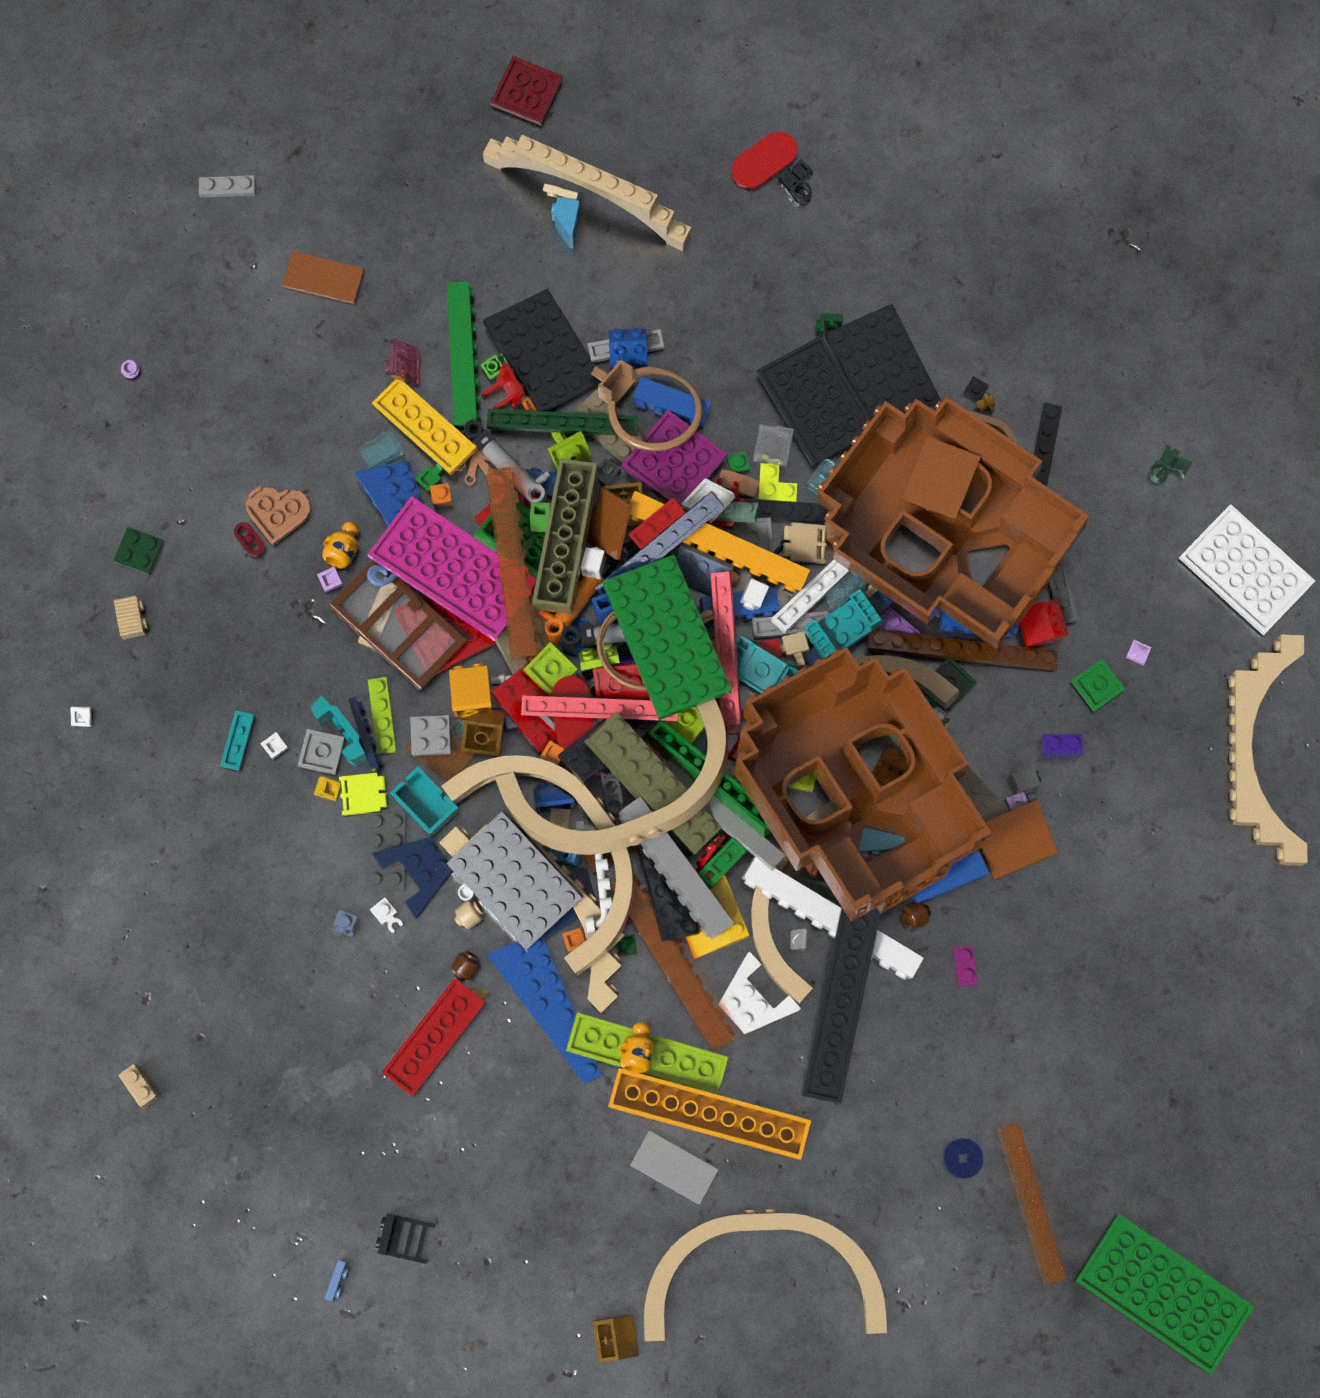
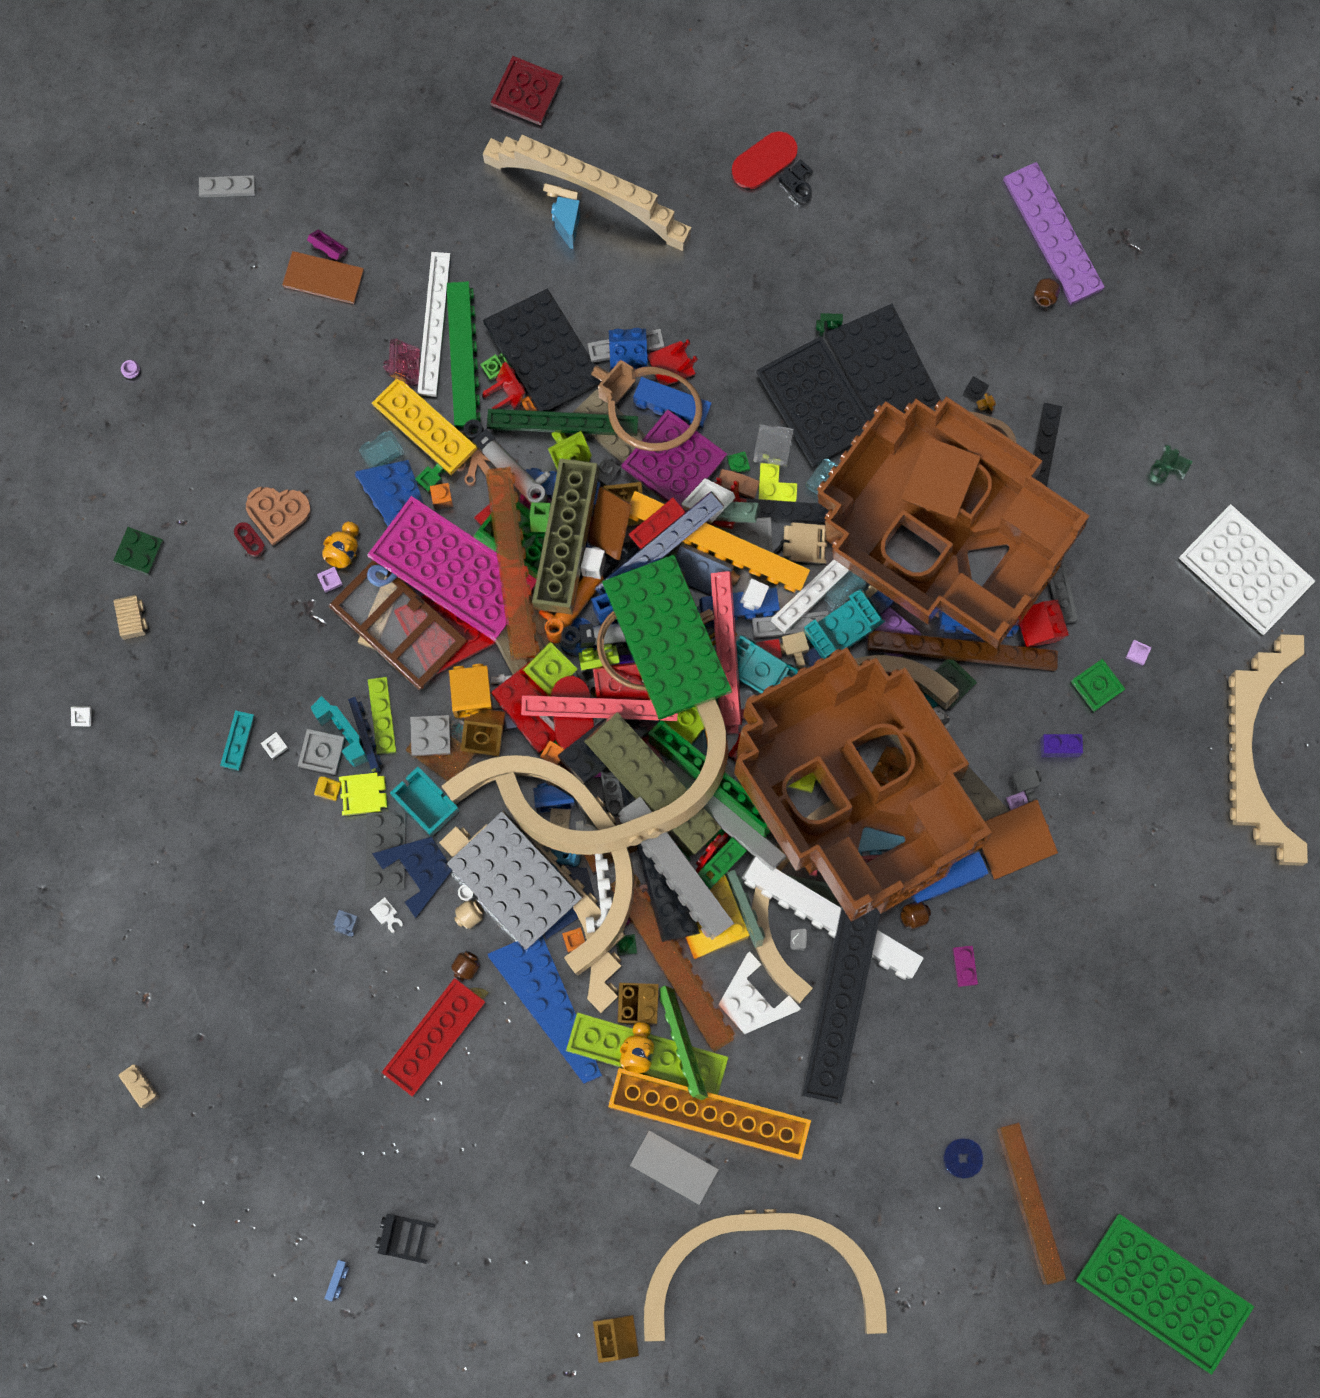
none -> magenta plate [307,229,348,260]
none -> white plate [417,252,451,397]
none -> pearl gold slope [618,983,659,1026]
none -> red plate [647,339,698,386]
none -> bright green plate [659,986,708,1100]
none -> sand green plate [726,870,765,948]
none -> medium lavender plate [1003,162,1105,305]
none -> reddish brown head [1034,278,1060,307]

